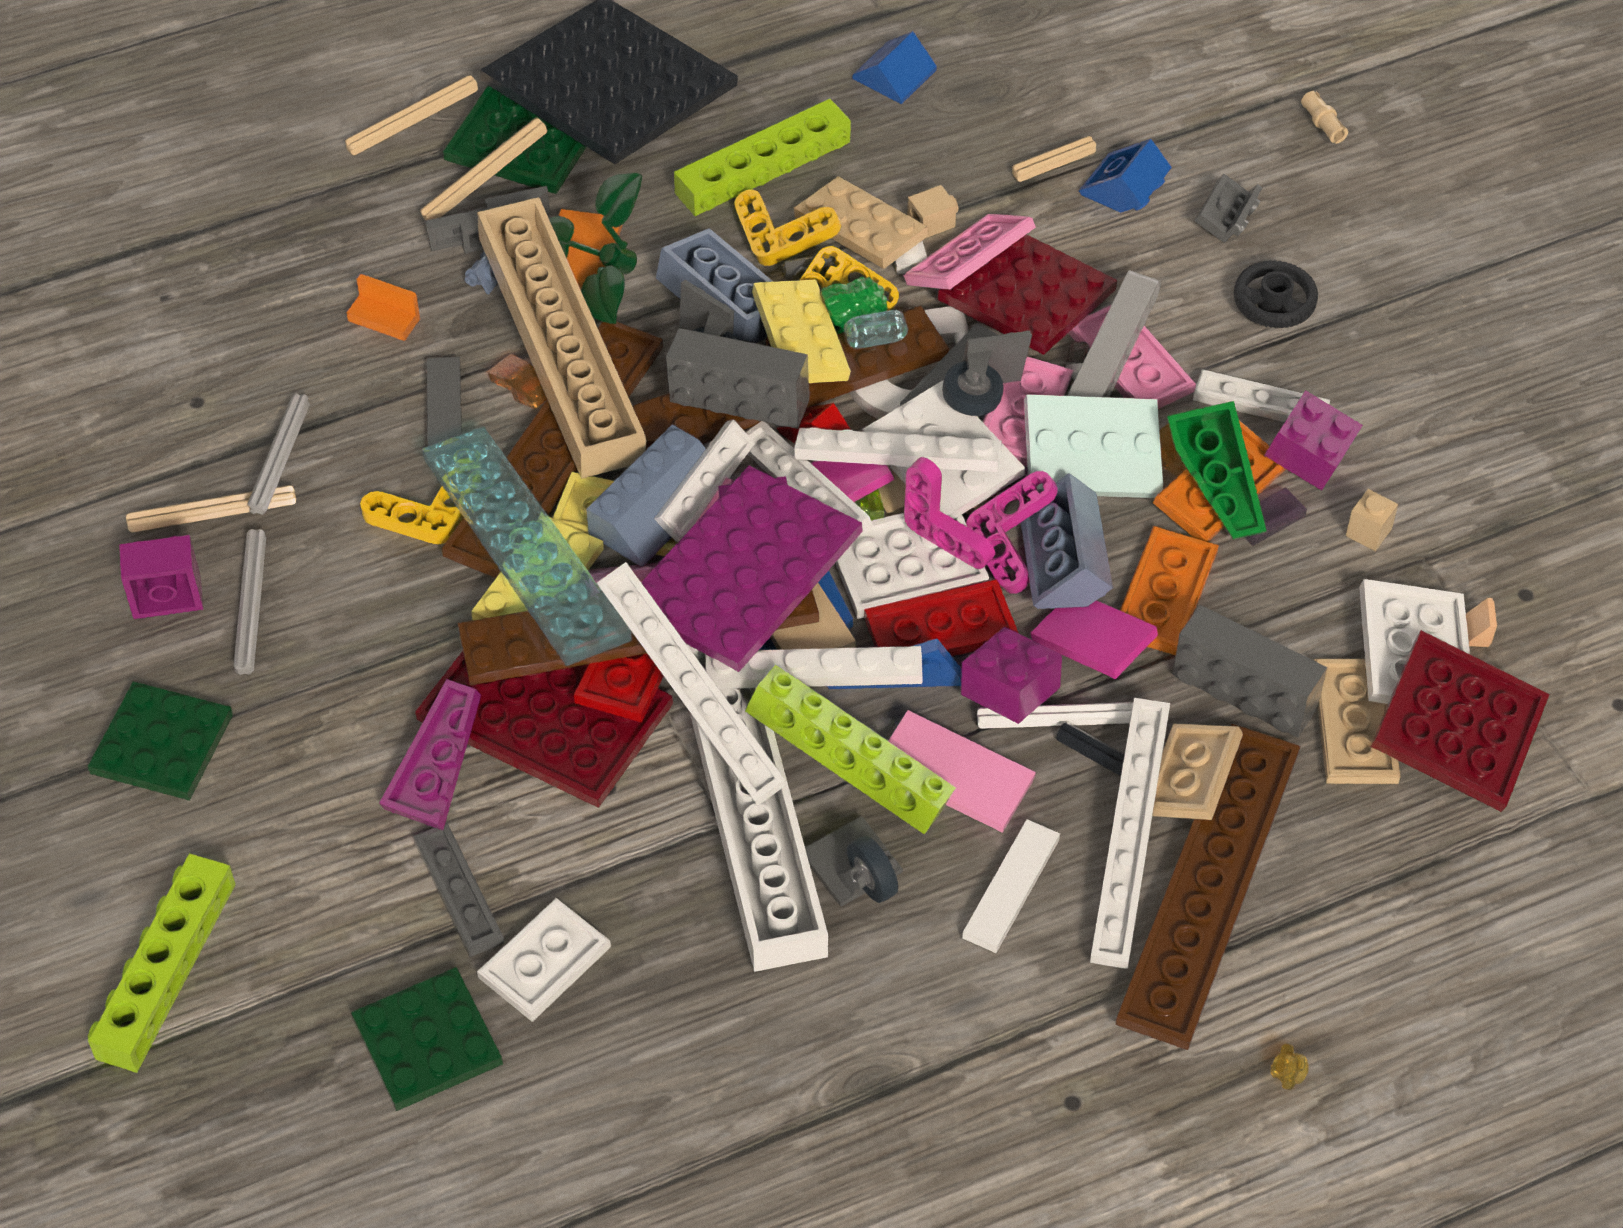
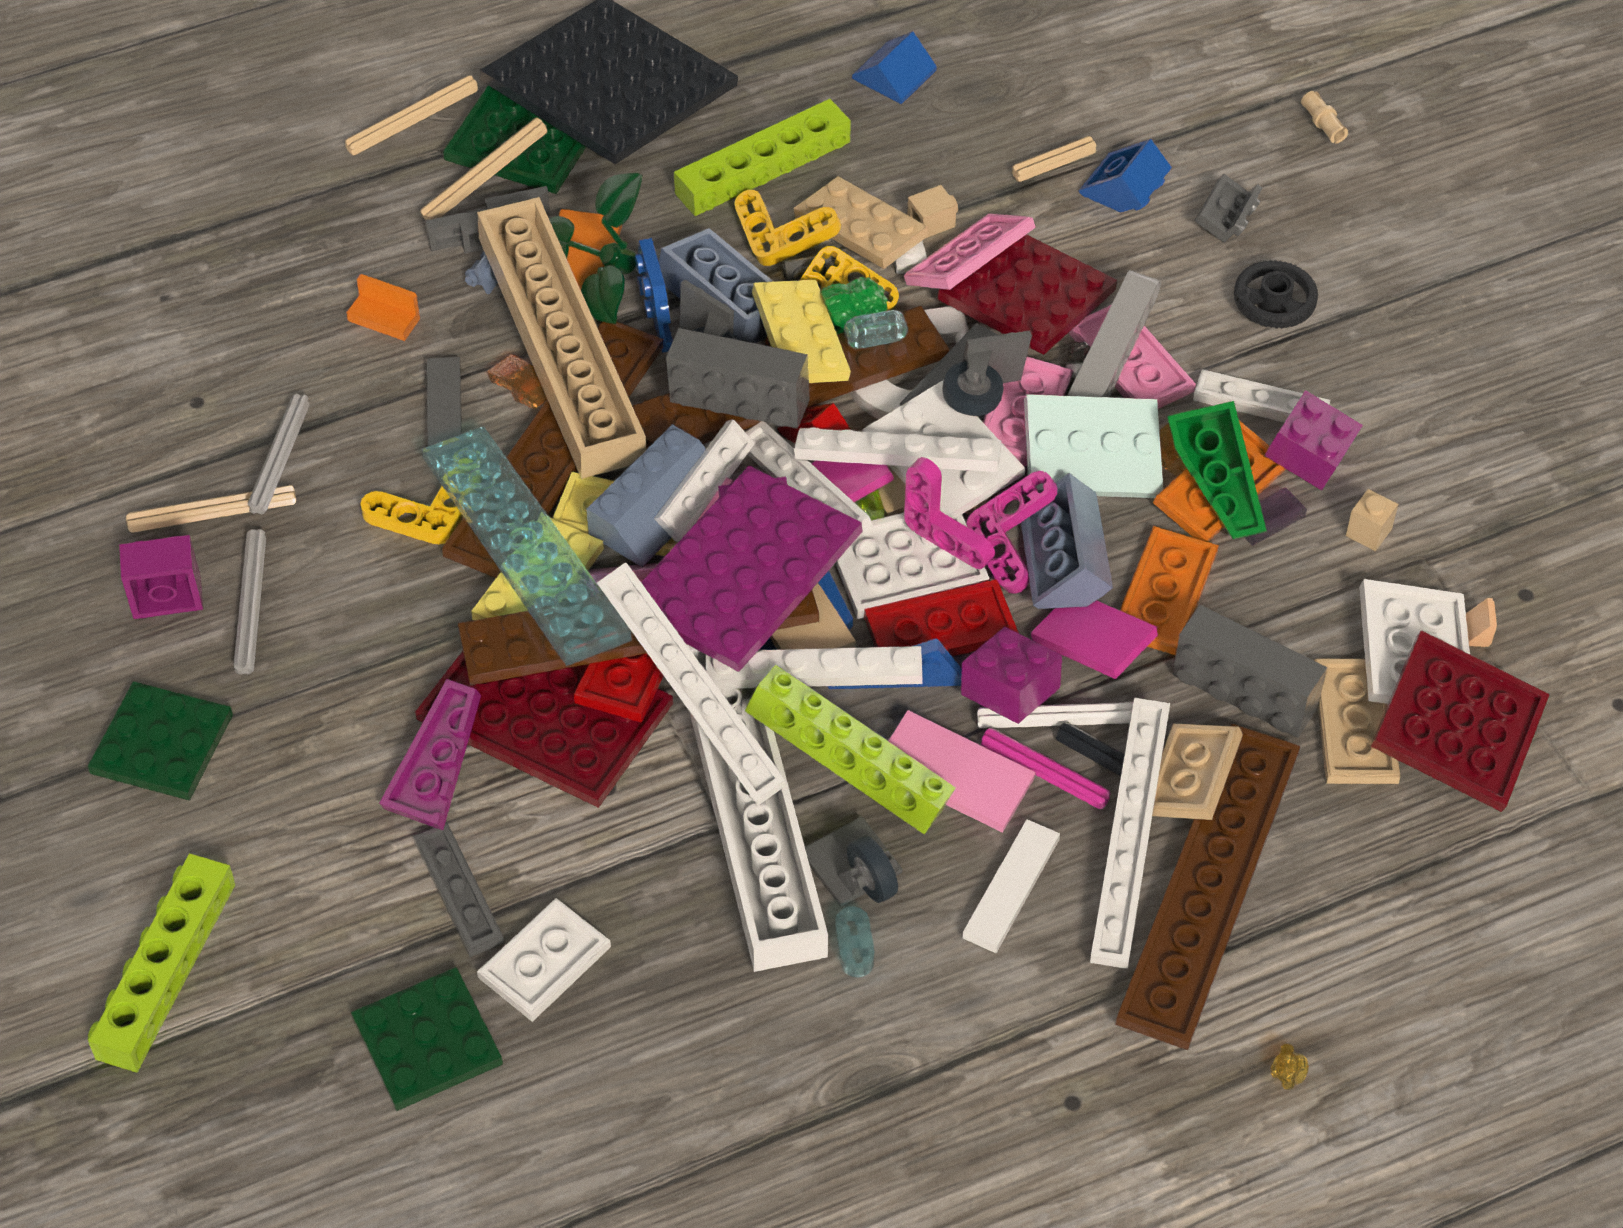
none -> blue wing [635,238,673,353]
none -> clear light blue beam [835,906,875,977]
none -> dark pink axle [981,728,1111,809]

